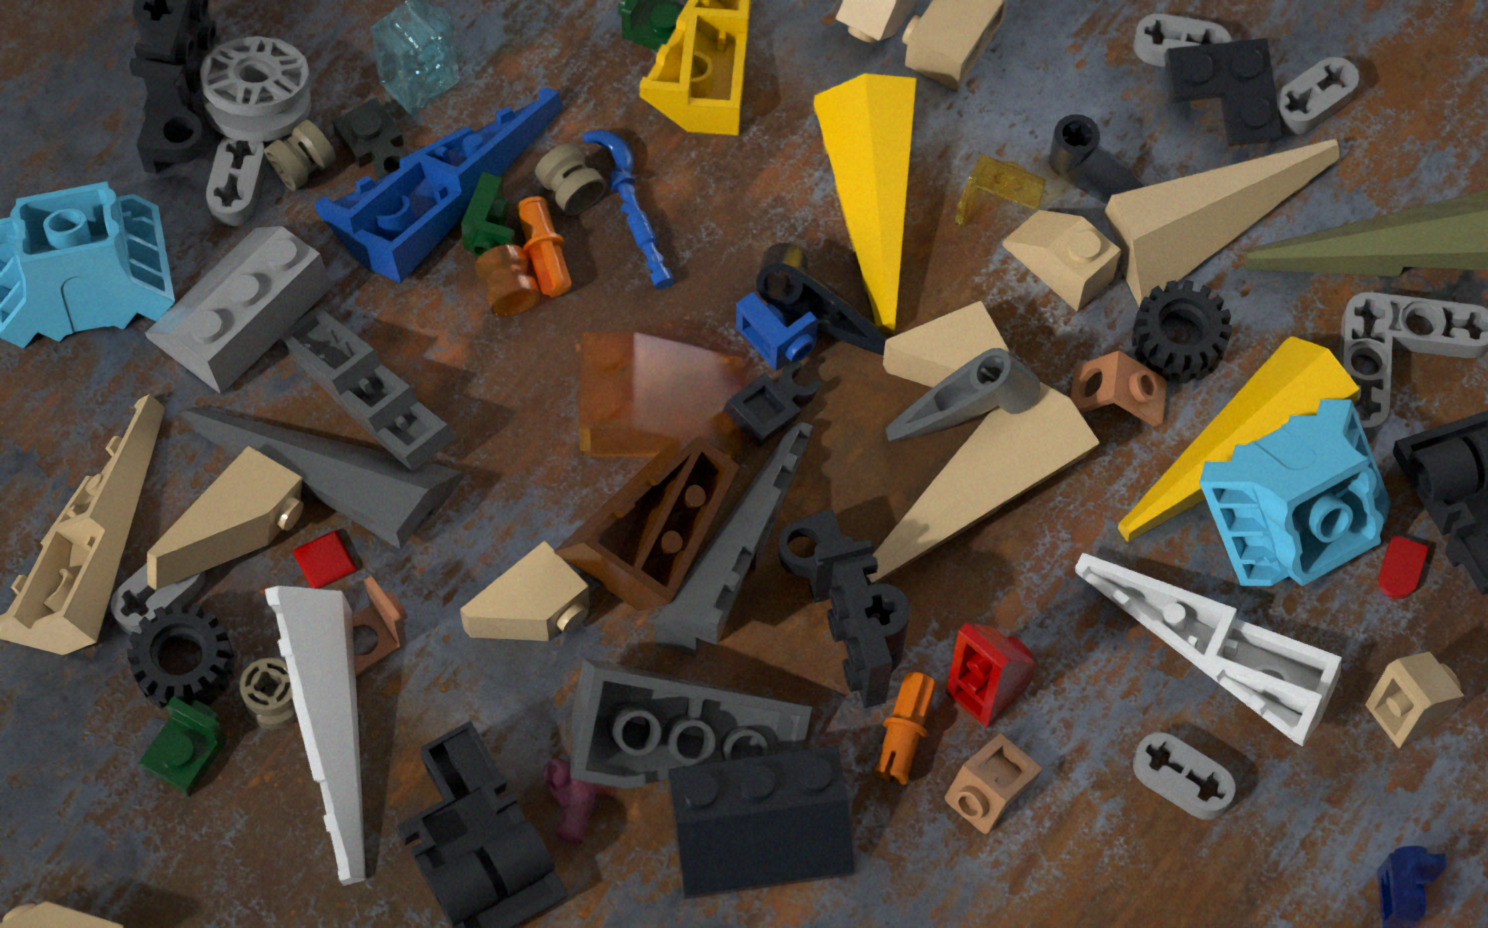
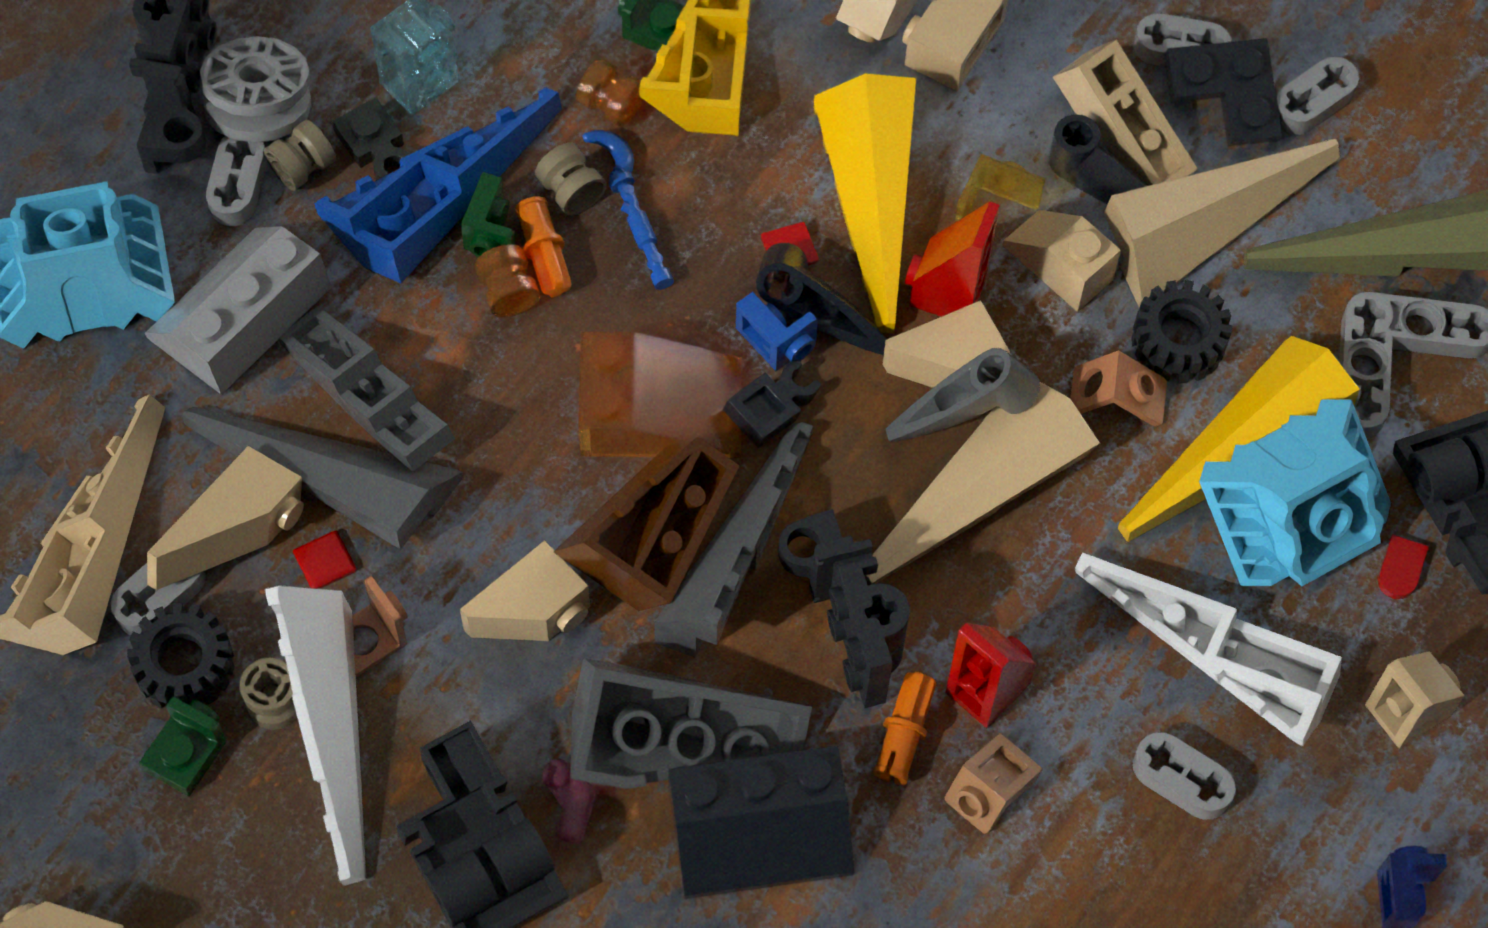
none -> clear orange wheel [576,58,644,127]
none -> red piece [761,222,819,275]
none -> red slope [905,201,1000,317]
none -> tan slope [1053,40,1198,186]

